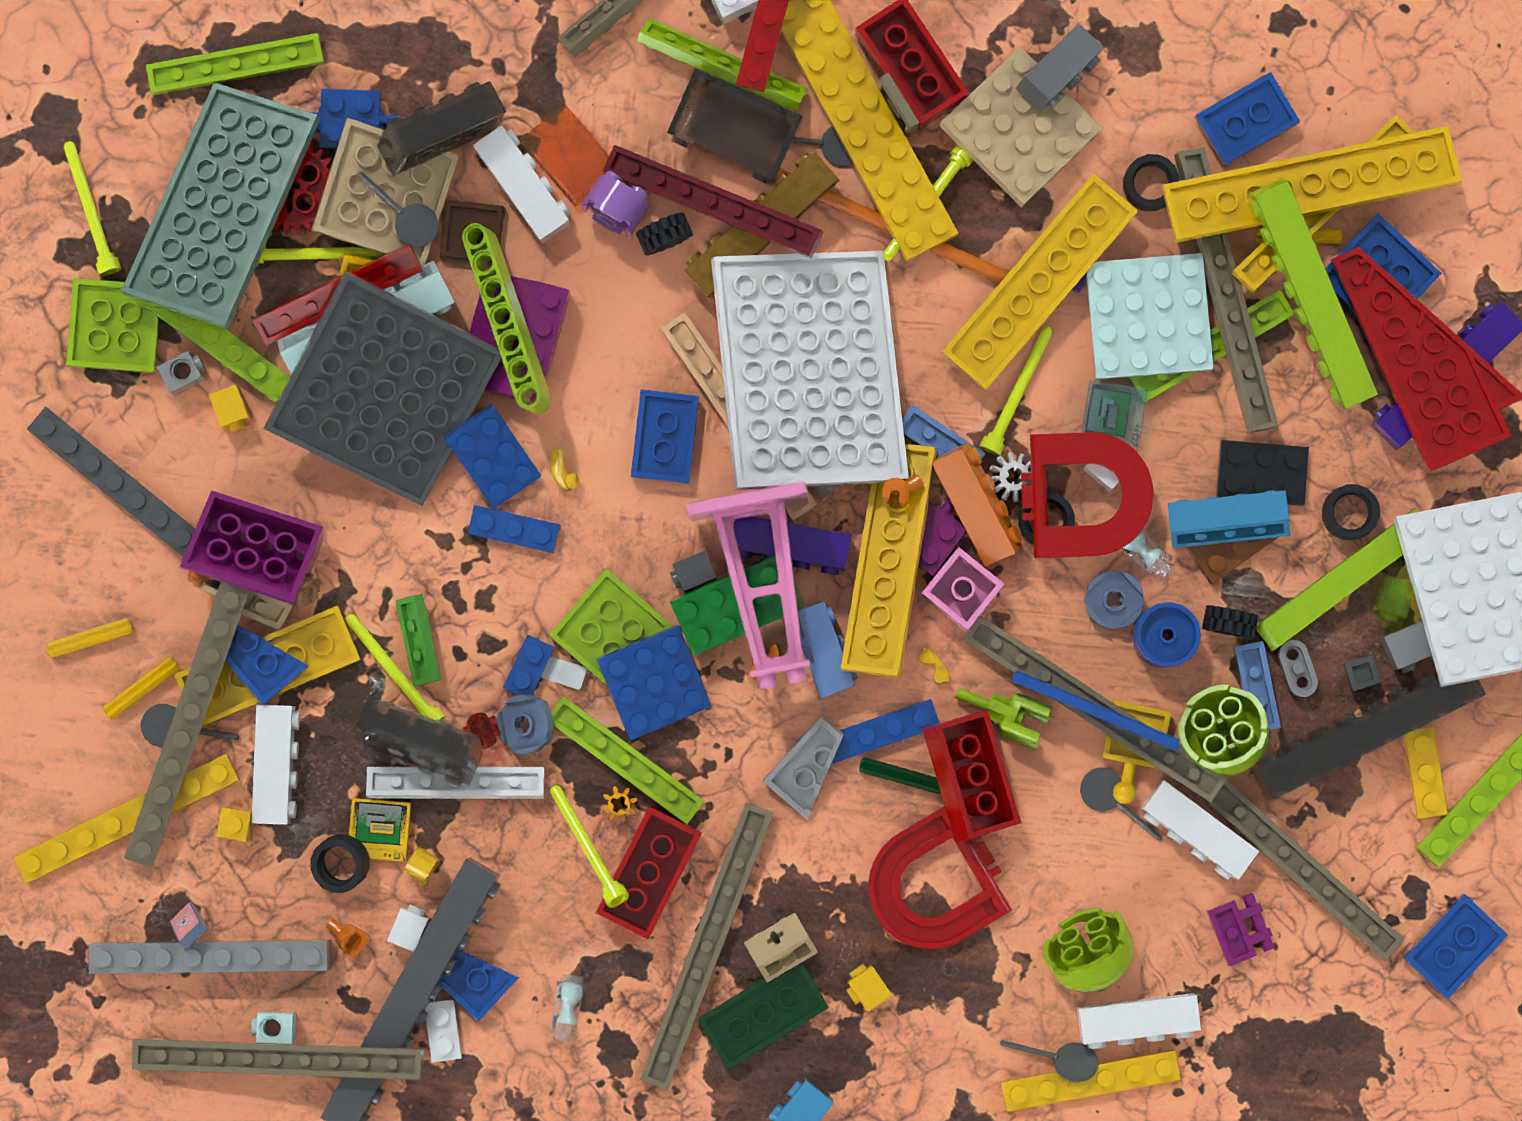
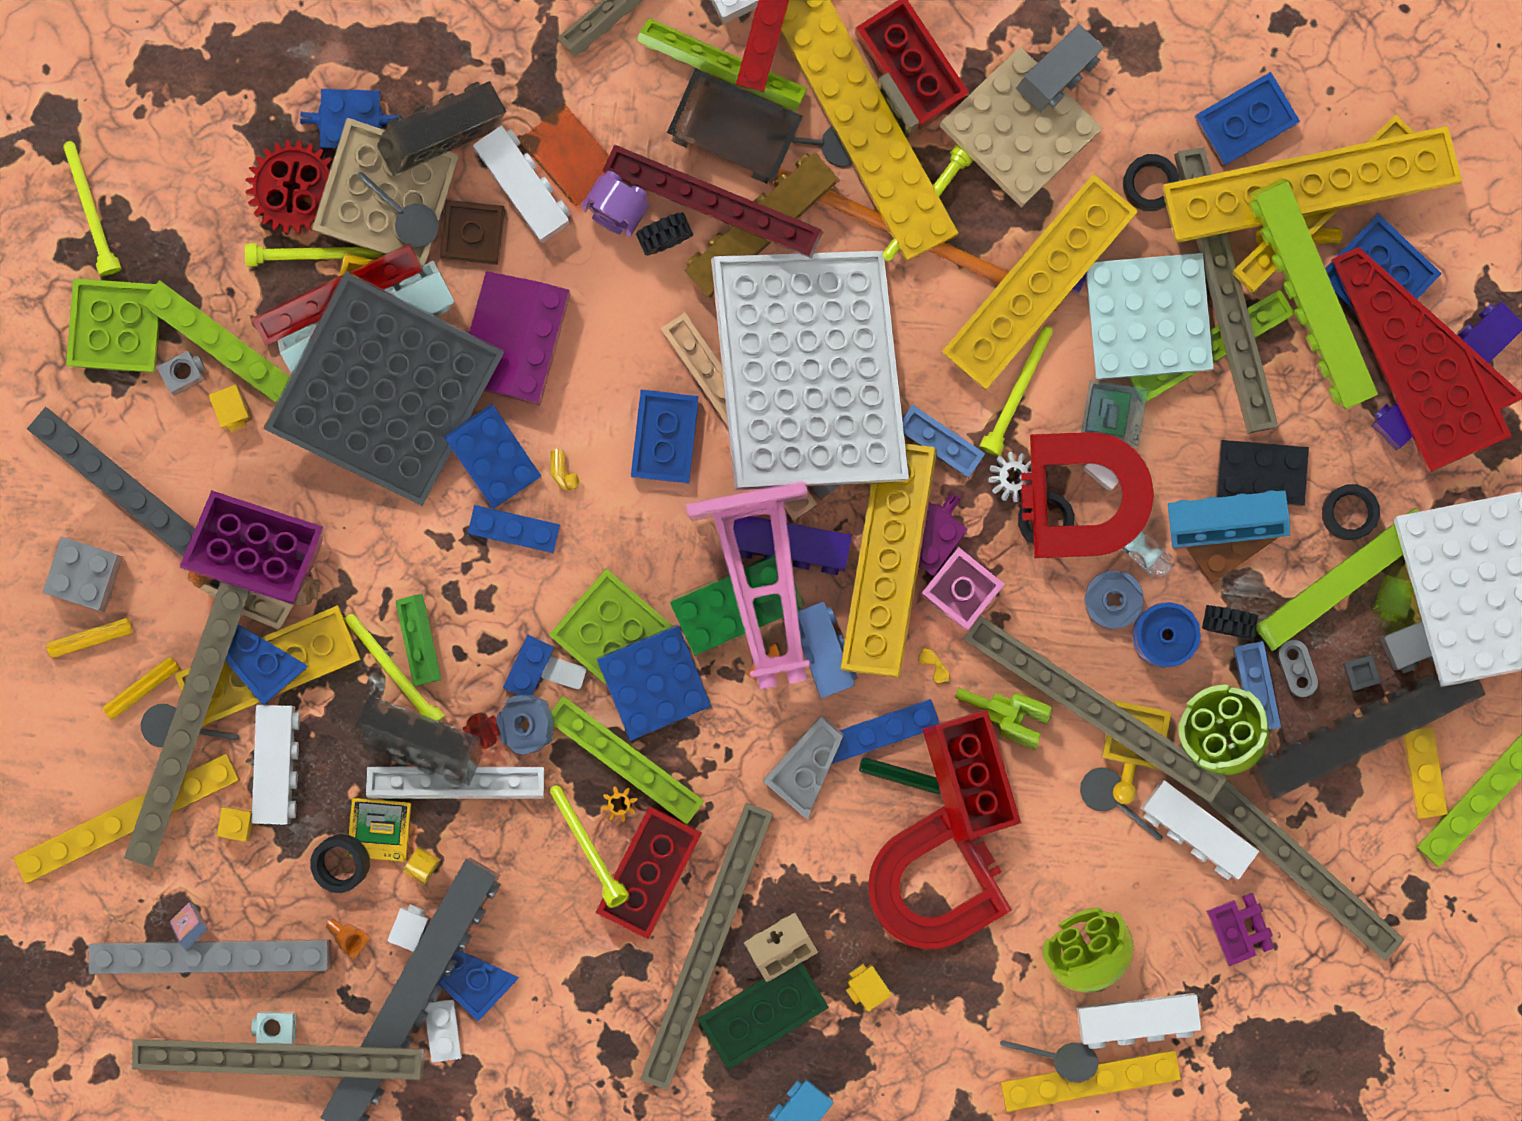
sand green plate [121,82,320,330] -> none
lime plate [146,33,324,95] -> none
lime beam [462,223,551,414] -> none
clear piece [548,973,586,1042] -> none
dark grey brick [670,551,716,592] -> none
orange piece [882,474,924,507] -> none
orange brick [931,442,1022,567] -> none
blue tile [1011,671,1181,752] -> none
blue plate [1403,894,1508,999] -> none
none -> light grey brick [43,537,123,612]

